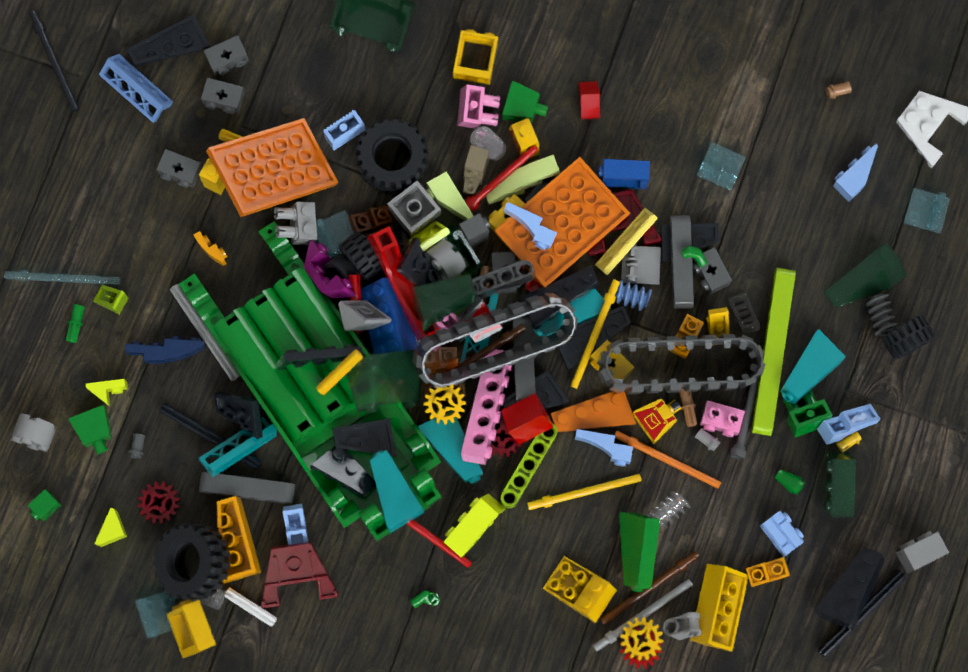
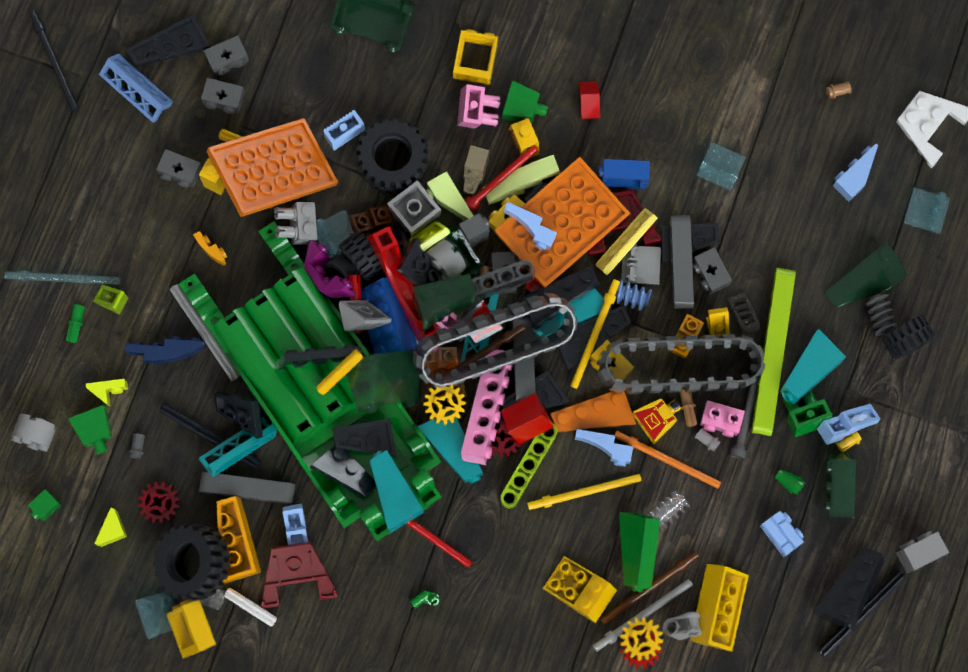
neon yellow wedge [444,493,506,557] -> none
clear piece [470,126,506,160] -> none
green arm [681,246,708,267] -> none
light orange slope [746,557,790,587] -> none

